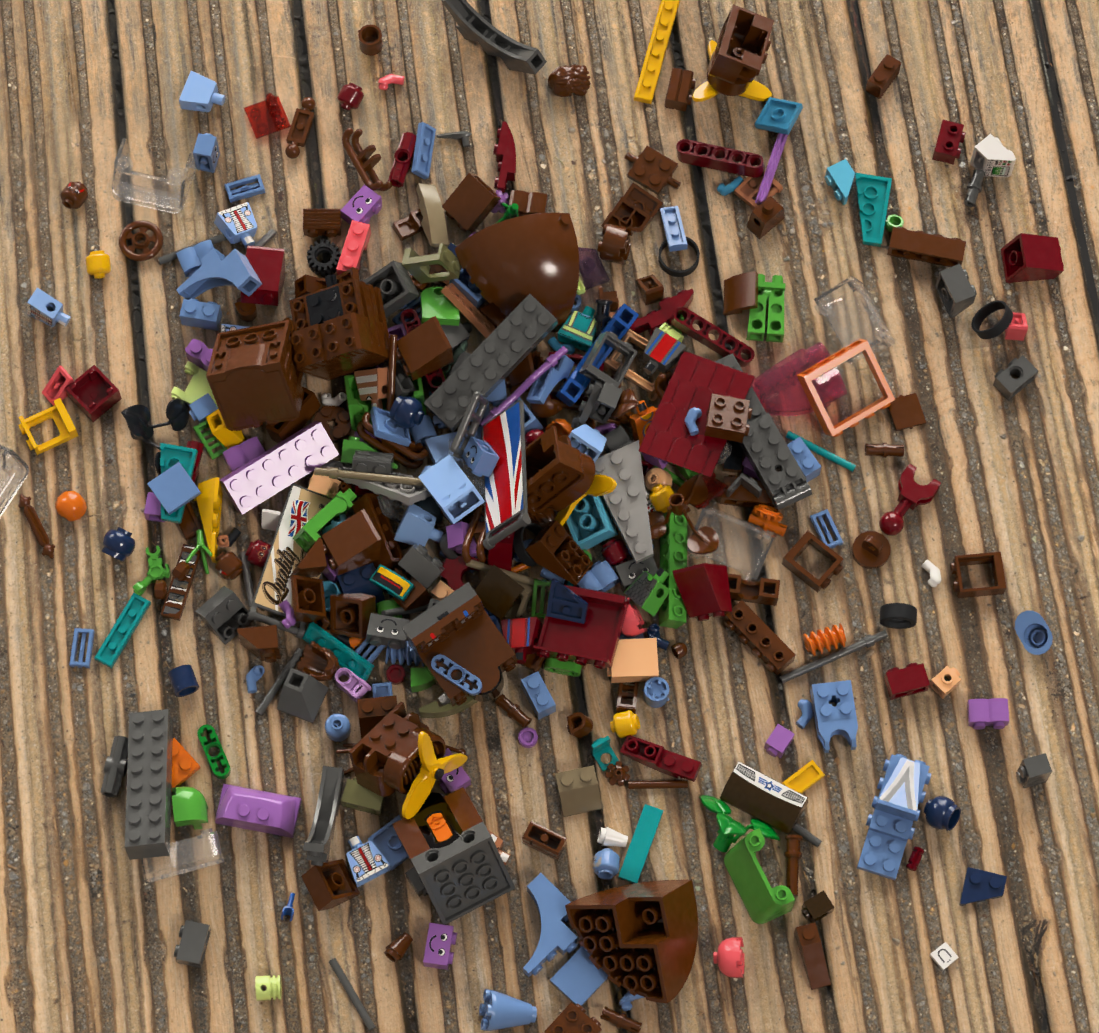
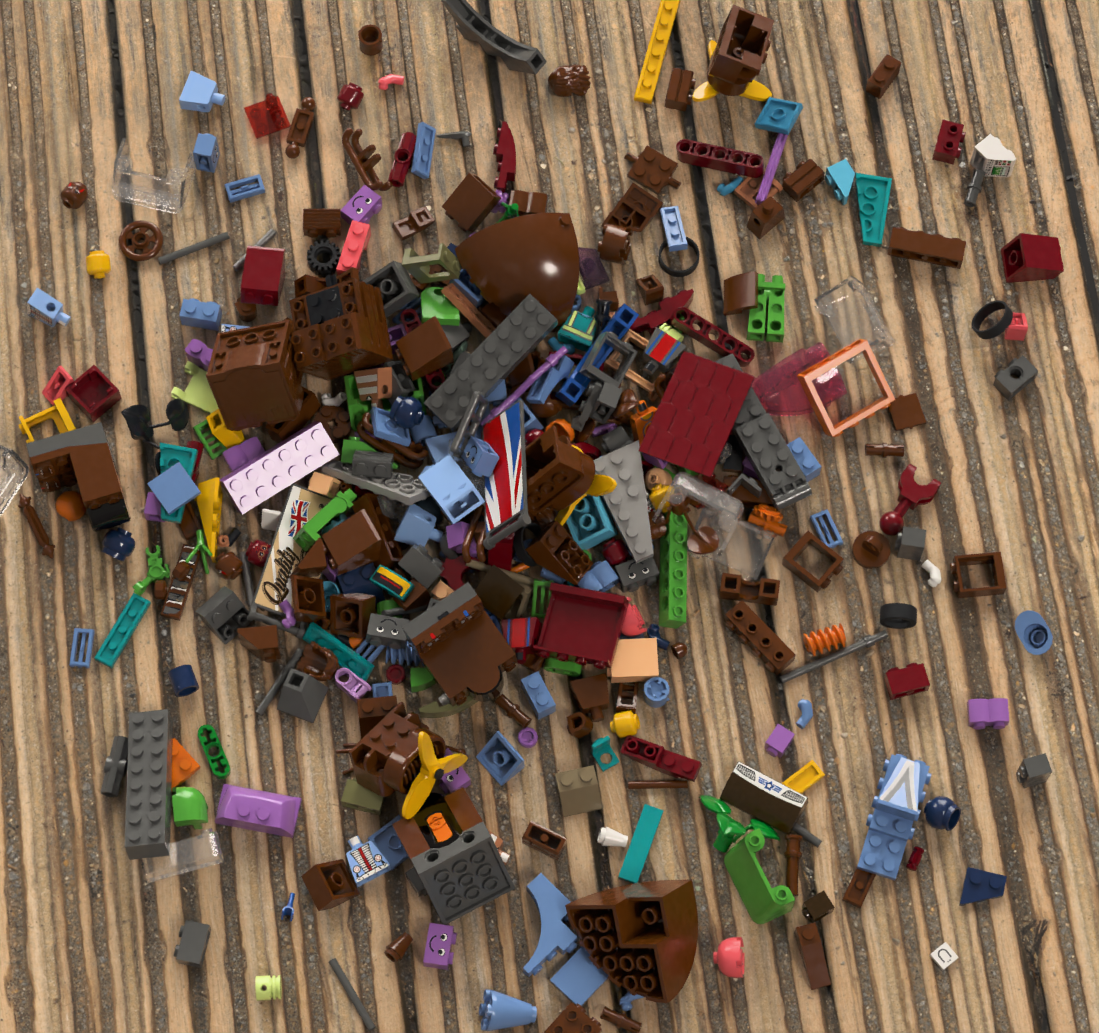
medium blue brick [176,240,214,277] -> none
medium blue arch [176,247,262,300] -> none
medium blue brick [189,393,218,423] -> none
torso [214,202,257,248] -> none
medium blue arm [246,665,265,694] -> none
dark grey arch [303,766,344,866] -> none
dark tan bar [314,467,424,486] -> none
medium blue head [325,714,351,742] -> none
reddish brown bar [386,334,397,411] -> none
dark tan slope [416,183,449,248] -> none
medium blue beam [431,654,482,696] -> none
dark blue wing [546,578,588,624] -> none
light blue torso [568,424,607,463] -> none
medium blue head [593,848,620,880] -> none
reddish brown plant [605,761,630,787] -> none
torso [624,567,670,616] -> none
dark red slope [672,563,732,621] -> none
medium blue arm [685,407,702,436] -> none
reddish brown brick [704,393,752,443] -> none
teal bar [786,431,856,472] -> none
medium blue brick [810,680,858,753] -> none
bright green tile [885,214,904,232] -> none
light nougat brick [930,666,961,699] -> none
dark grey slope [935,264,977,318] -> none
none -> reddish brown piece [26,422,131,532]
none -> medium blue slope [476,731,525,786]
none -> reddish brown torso [570,673,609,722]
none -> clear windscreen [652,472,744,556]
none -> reddish brown brick [782,159,825,202]
none -> reddish brown tile [842,869,876,909]
none -> dark grey brick [894,526,926,561]

